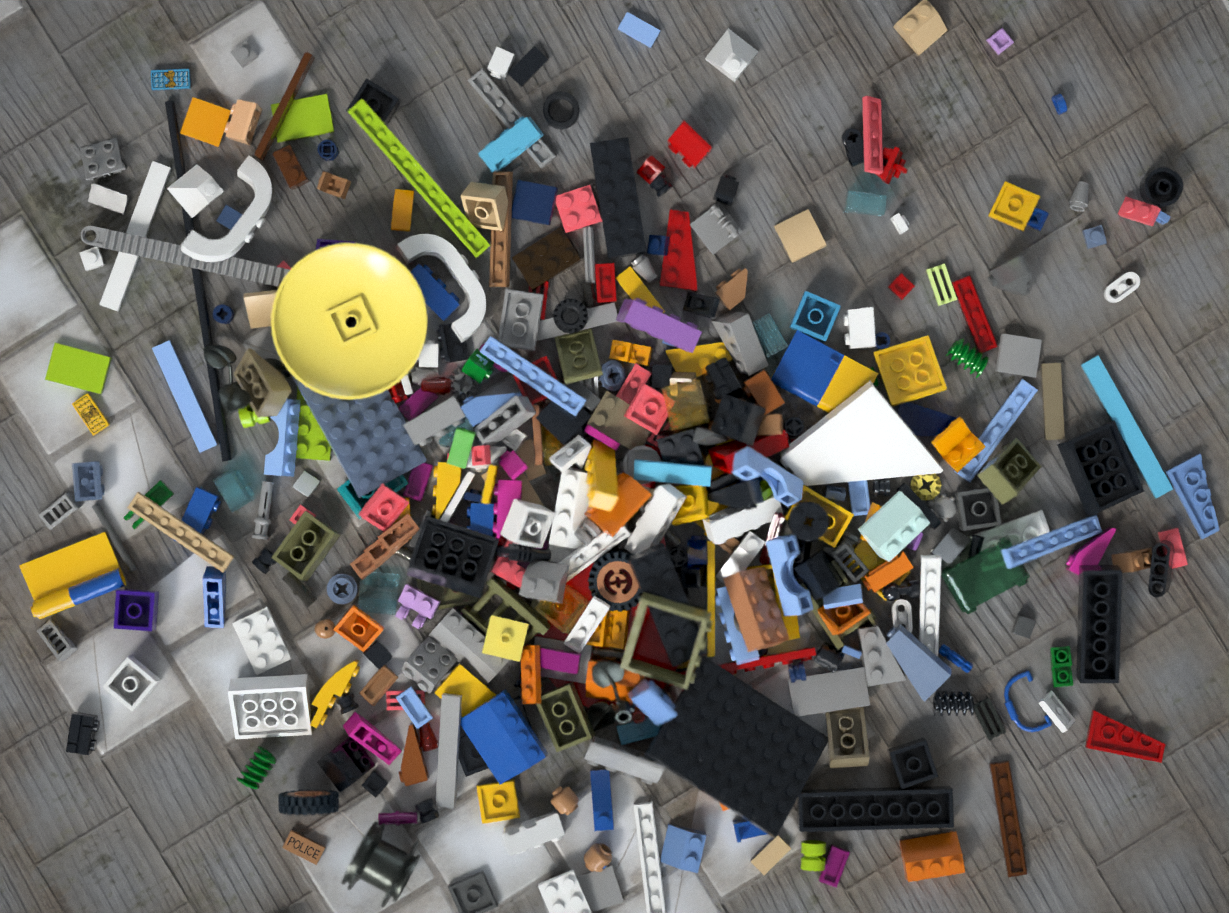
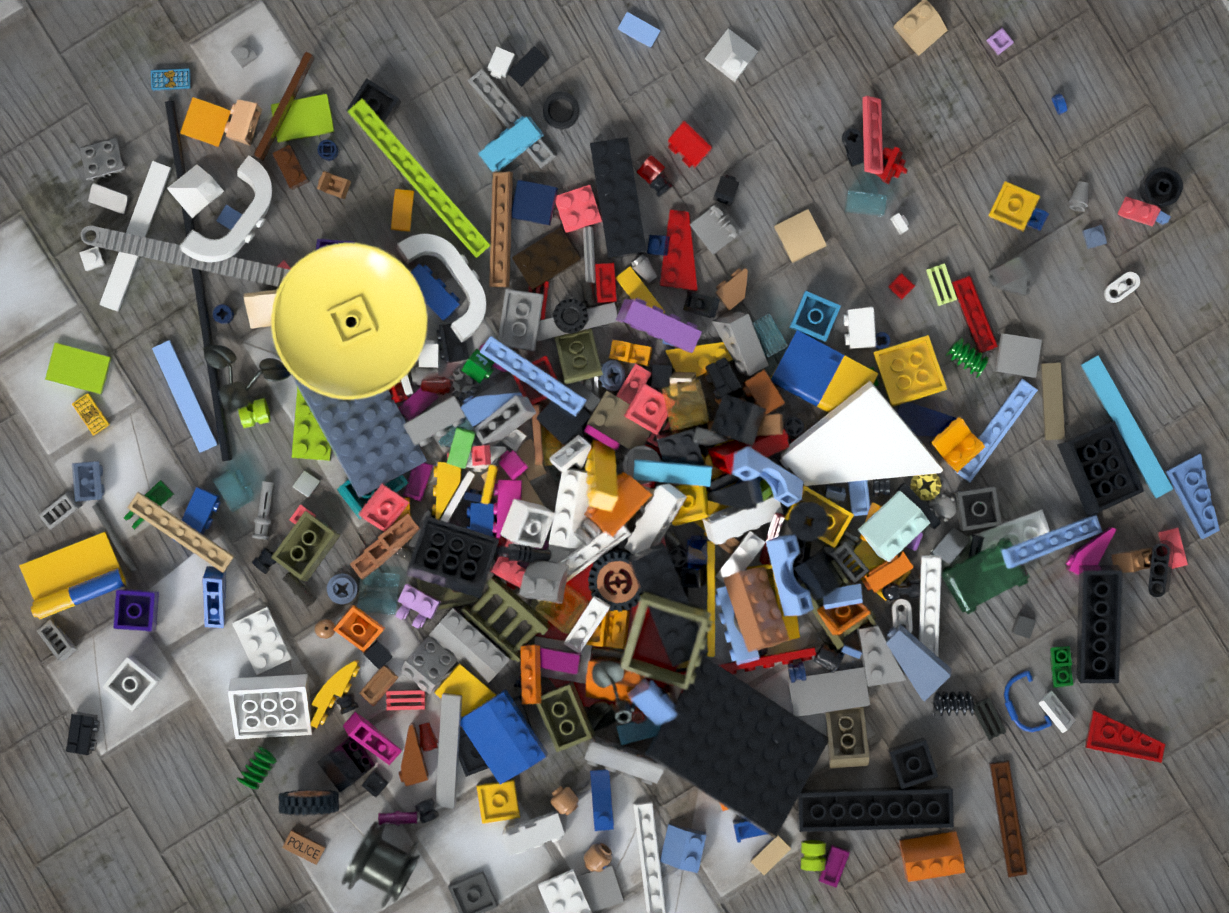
dark tan slope [233,348,292,418] -> none
light blue arch [264,399,300,477] -> none
light blue tile [396,686,433,729] -> none
tan slope [461,182,508,231] -> none
light yellow plate [482,615,529,662] -> none
blue axle [938,644,973,673] -> none
olive brick [977,438,1042,504] -> none

